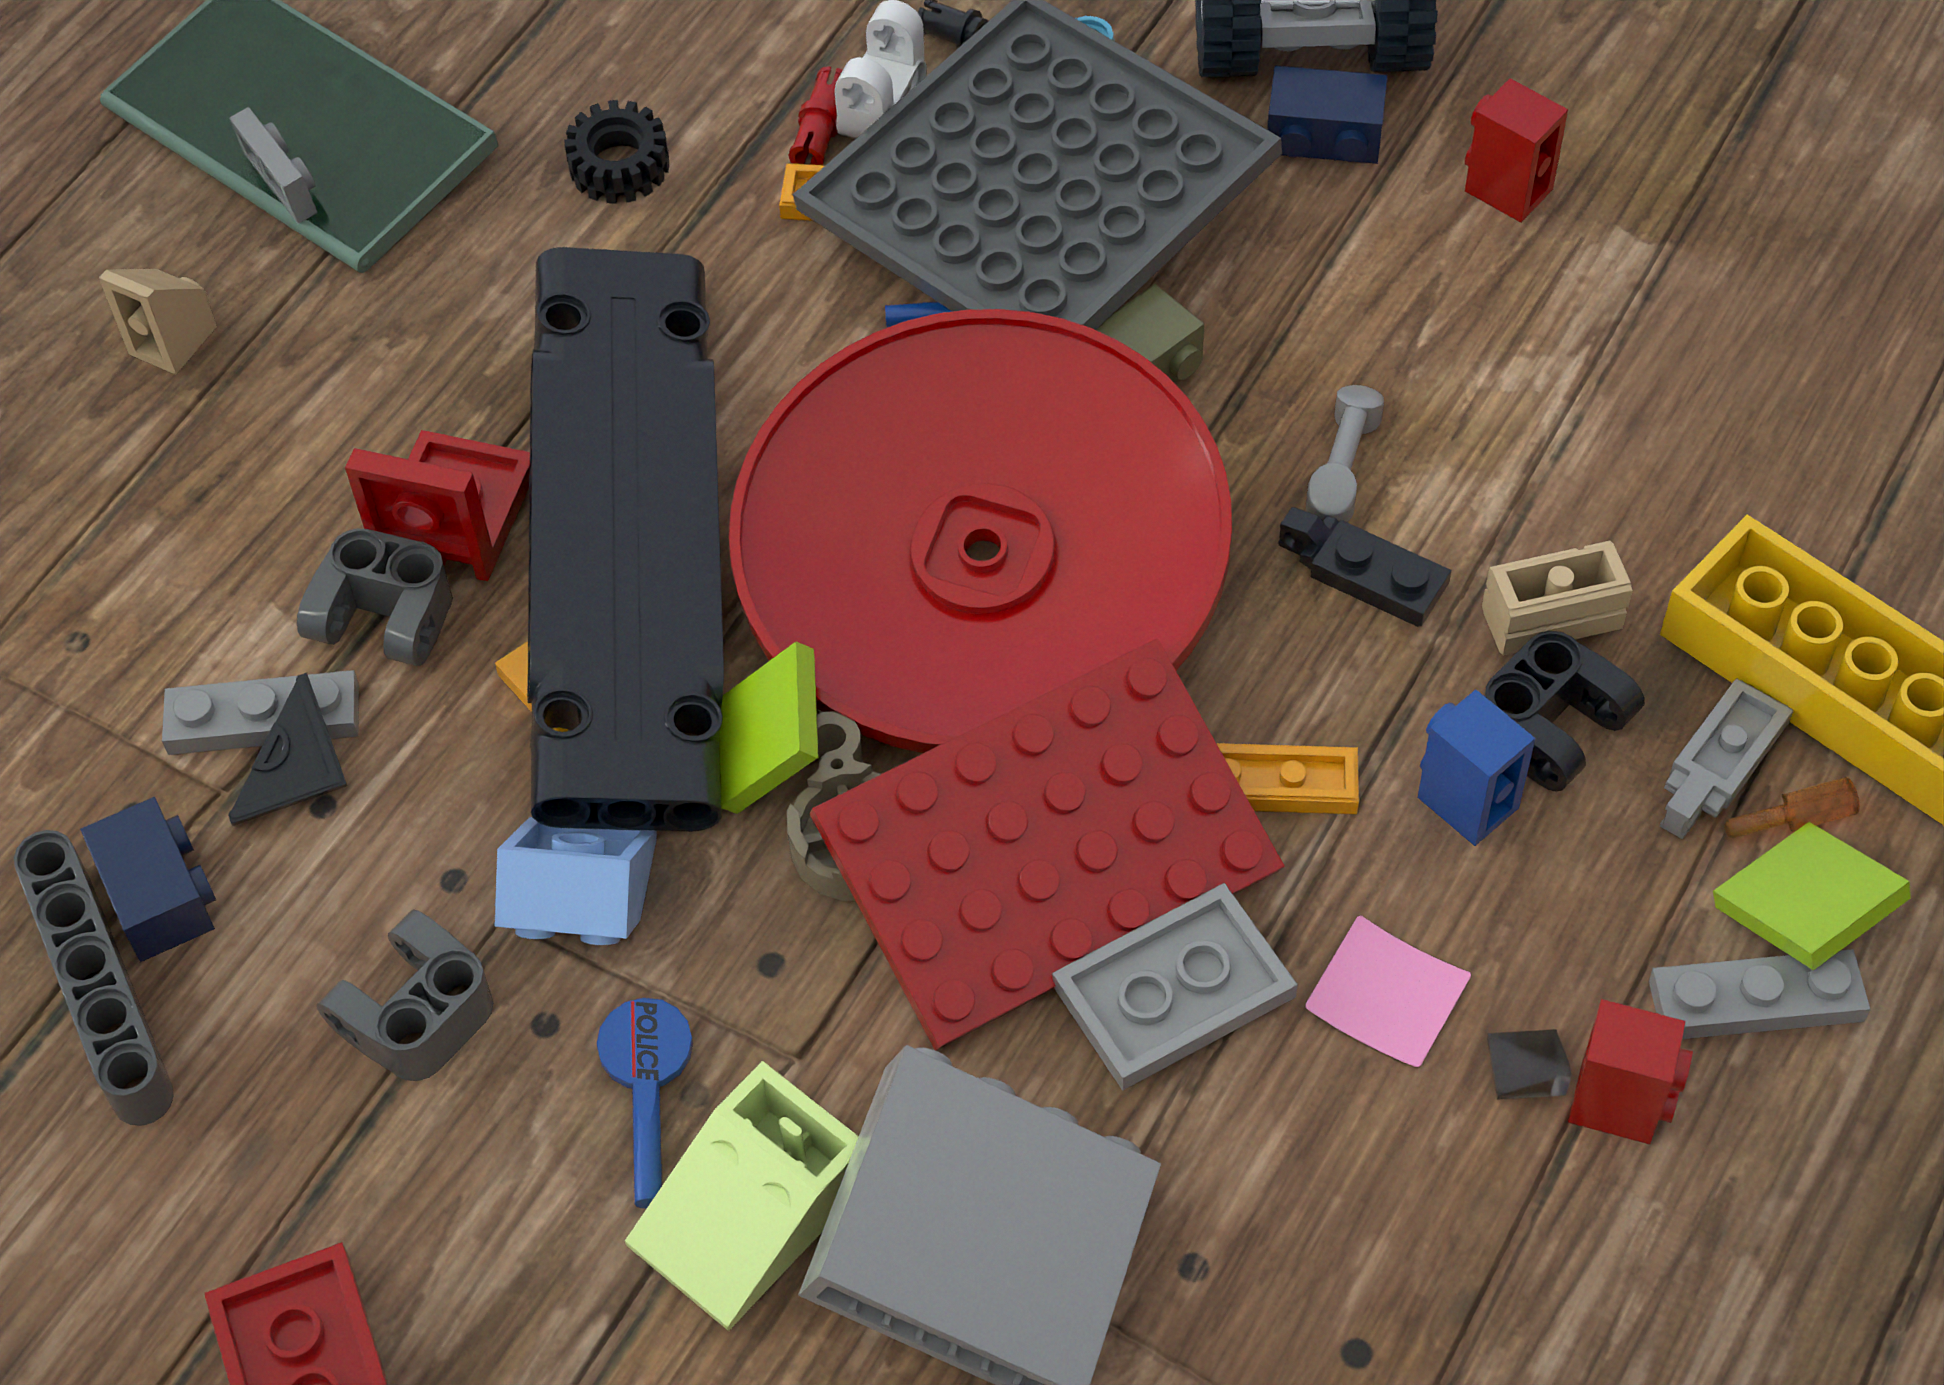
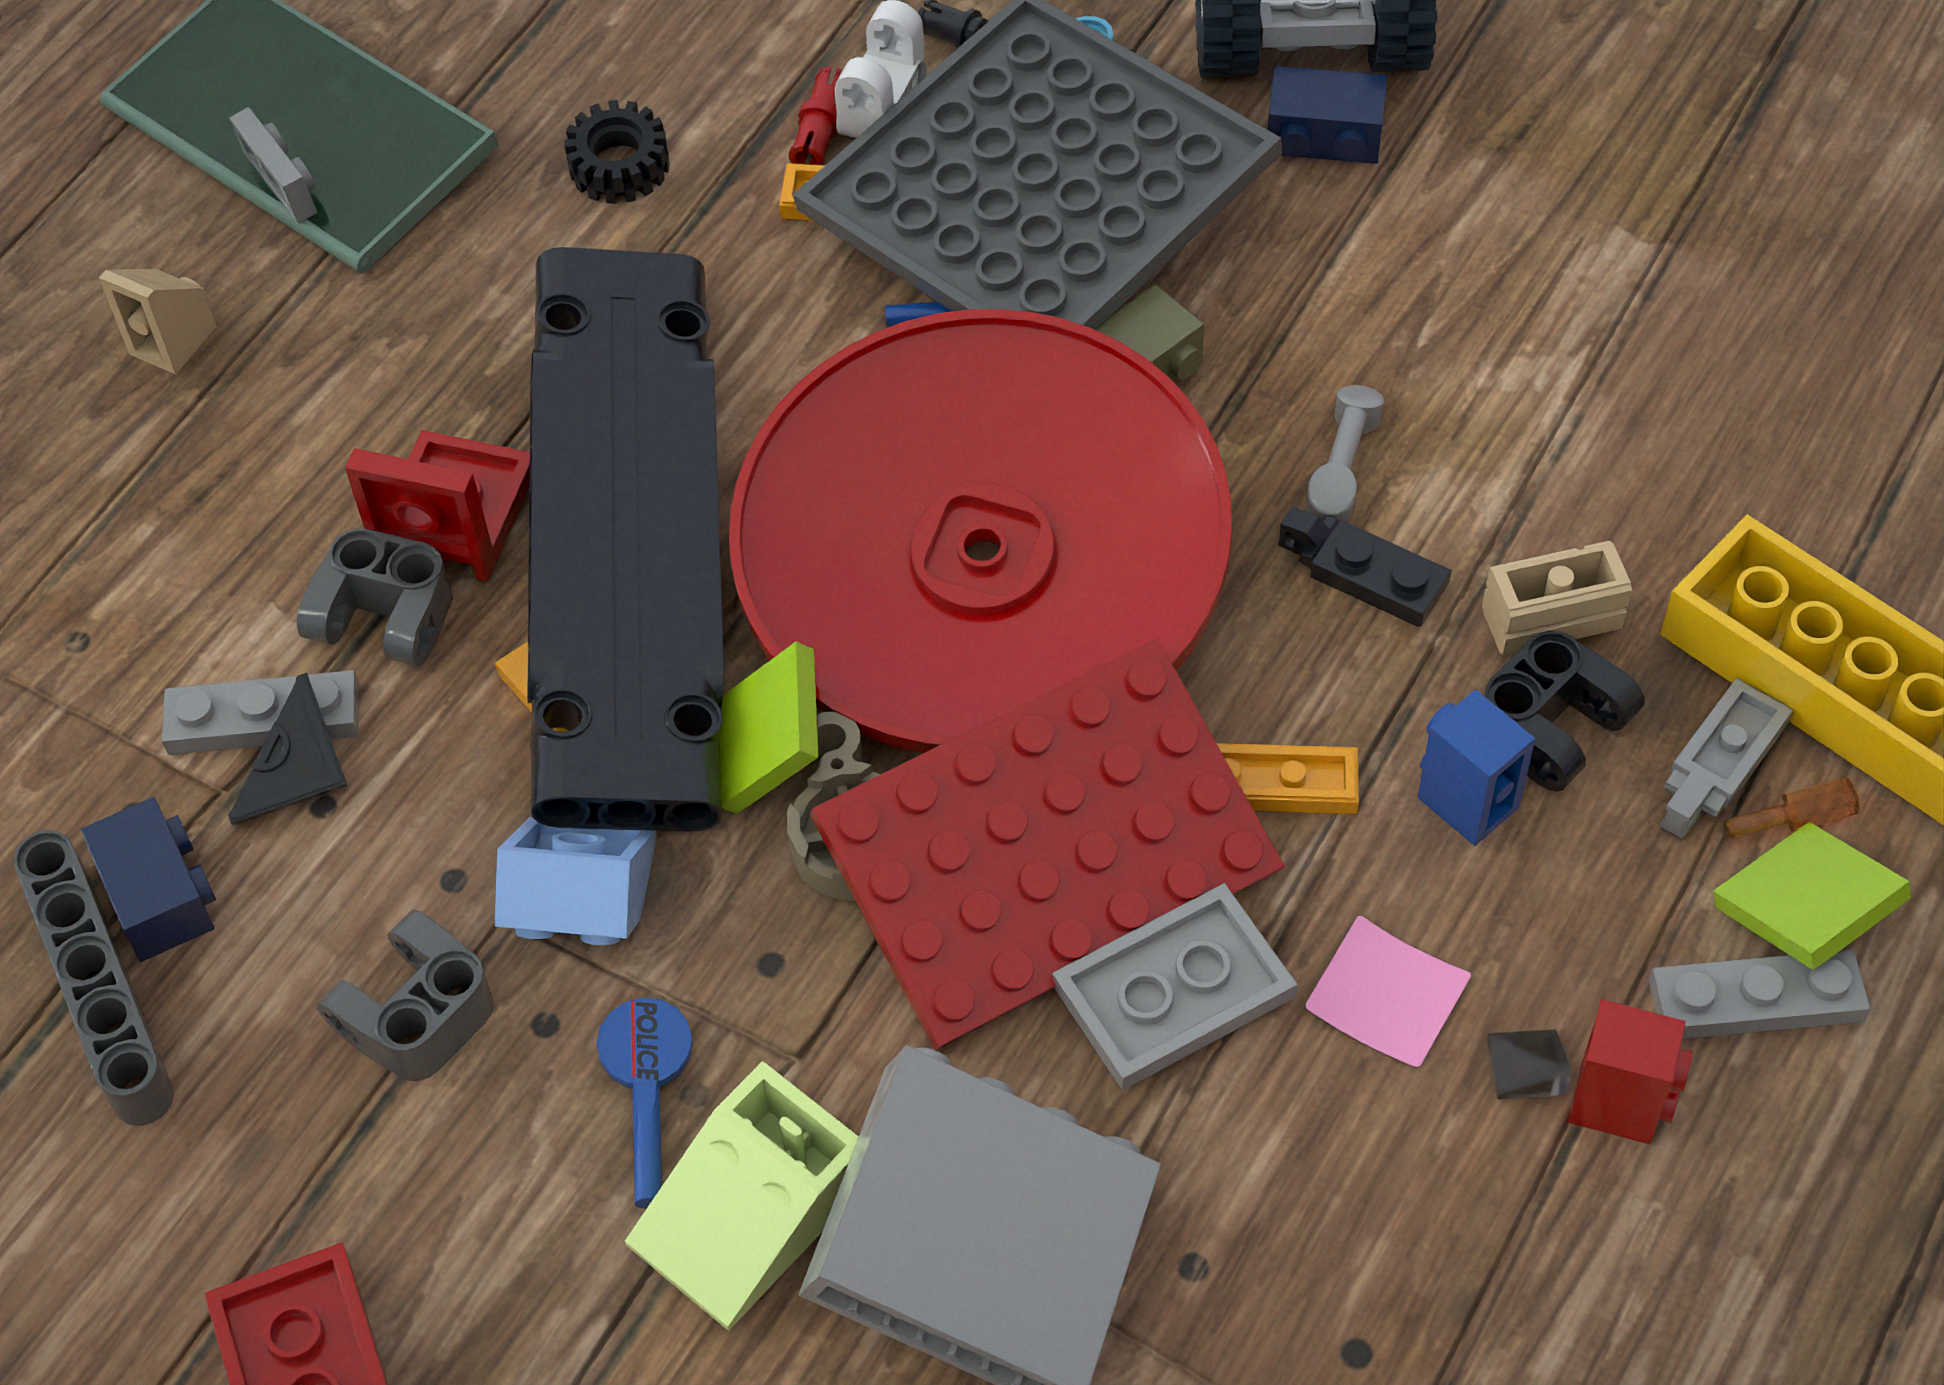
red brick [1464,78,1568,223] -> none

